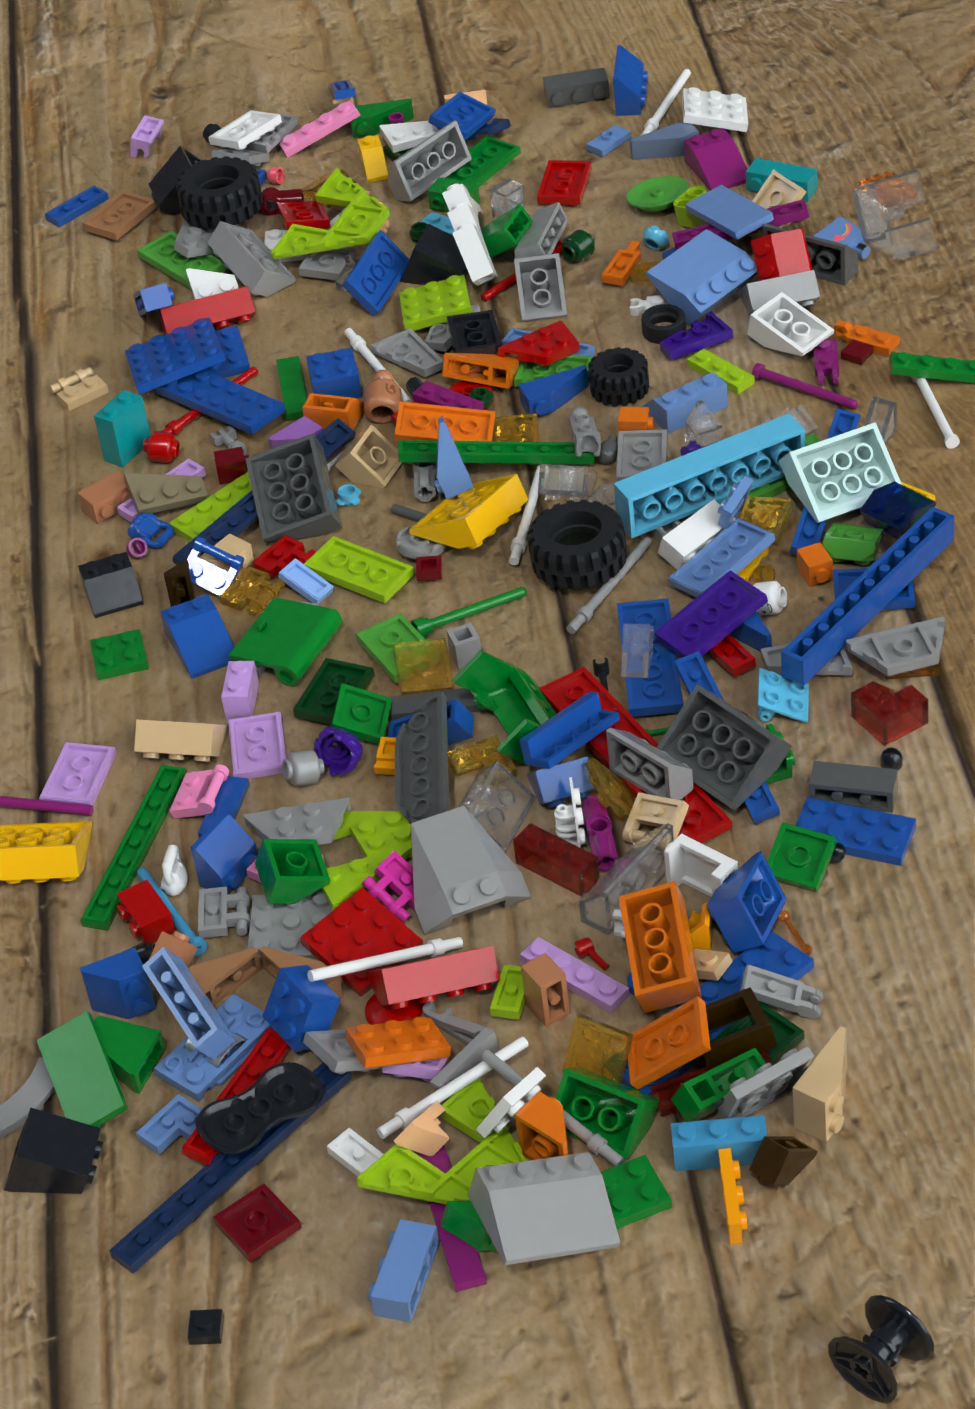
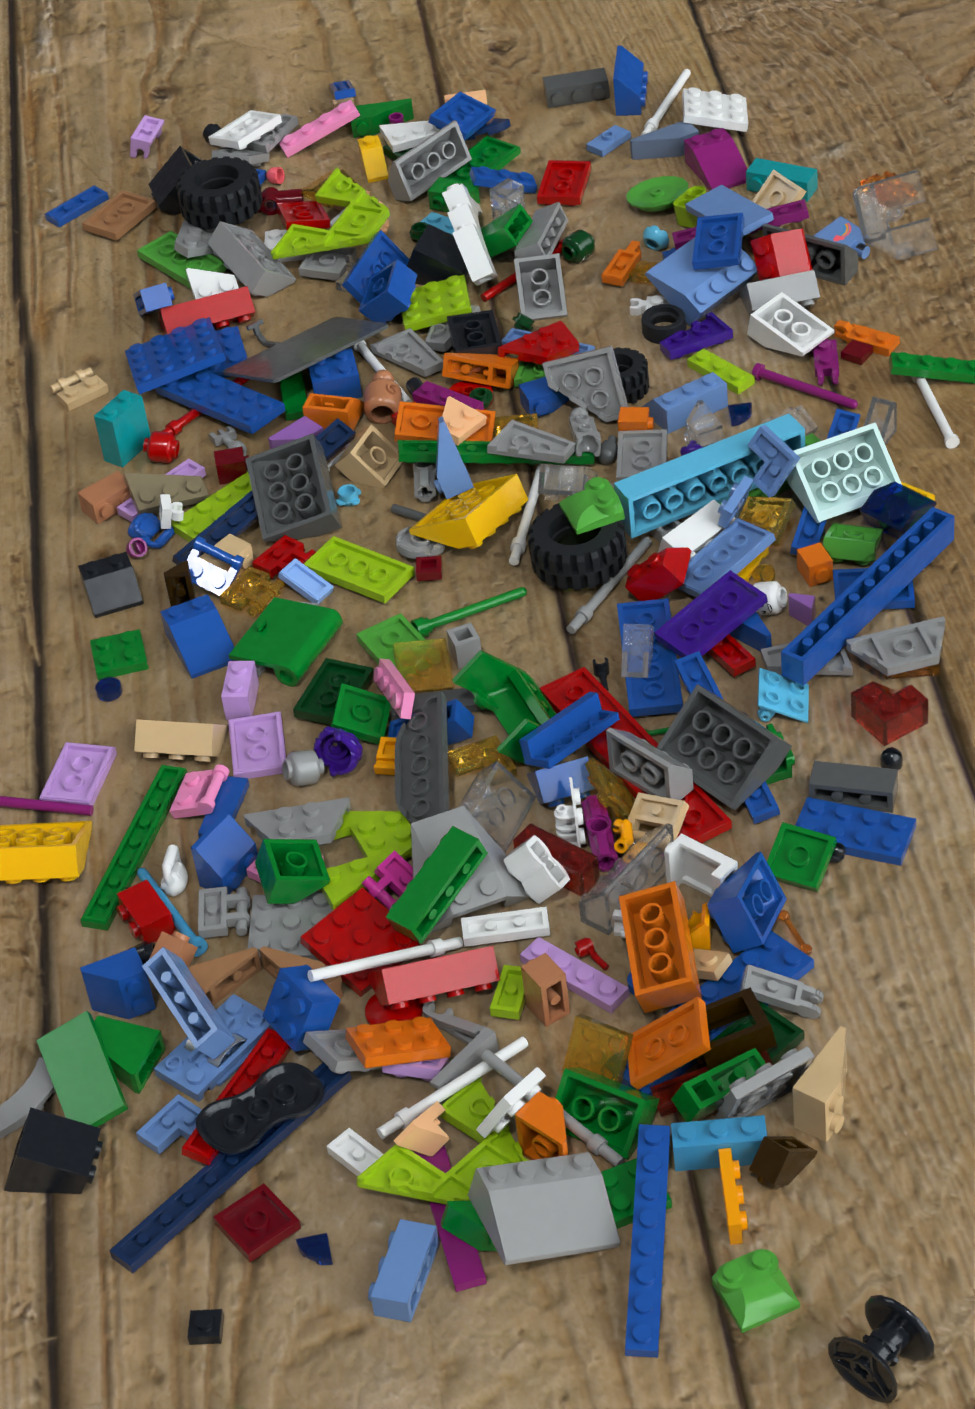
none -> clear blue tile [95,677,123,702]
none -> white tile [159,494,184,529]
none -> dark grey piece [223,317,388,383]
none -> clear blue tile [296,1233,333,1265]
none -> blue brick [359,259,417,323]
none -> bright pink plate [374,659,415,719]
none -> green brick [386,826,488,944]
none -> light nougat wing [442,396,487,445]
none -> white plate [461,907,550,947]
none -> blue plate [469,166,537,194]
none -> light grey wing [487,420,576,464]
none -> white brick [503,835,570,904]
none -> dark green plate [512,312,534,331]
none -> light grey plate [542,346,628,422]
none -> bright green slope [559,477,625,535]
none -> light orange arm [613,819,634,853]
none -> red slope [625,547,692,601]
none -> blue plate [625,1124,670,1358]
none -> blue plate [692,213,744,270]
none -> bright green slope [711,1249,800,1333]
none -> clear blue tile [728,402,752,427]
none -> medium blue plate [747,425,800,497]
none -> medium lavender slope [788,593,816,626]

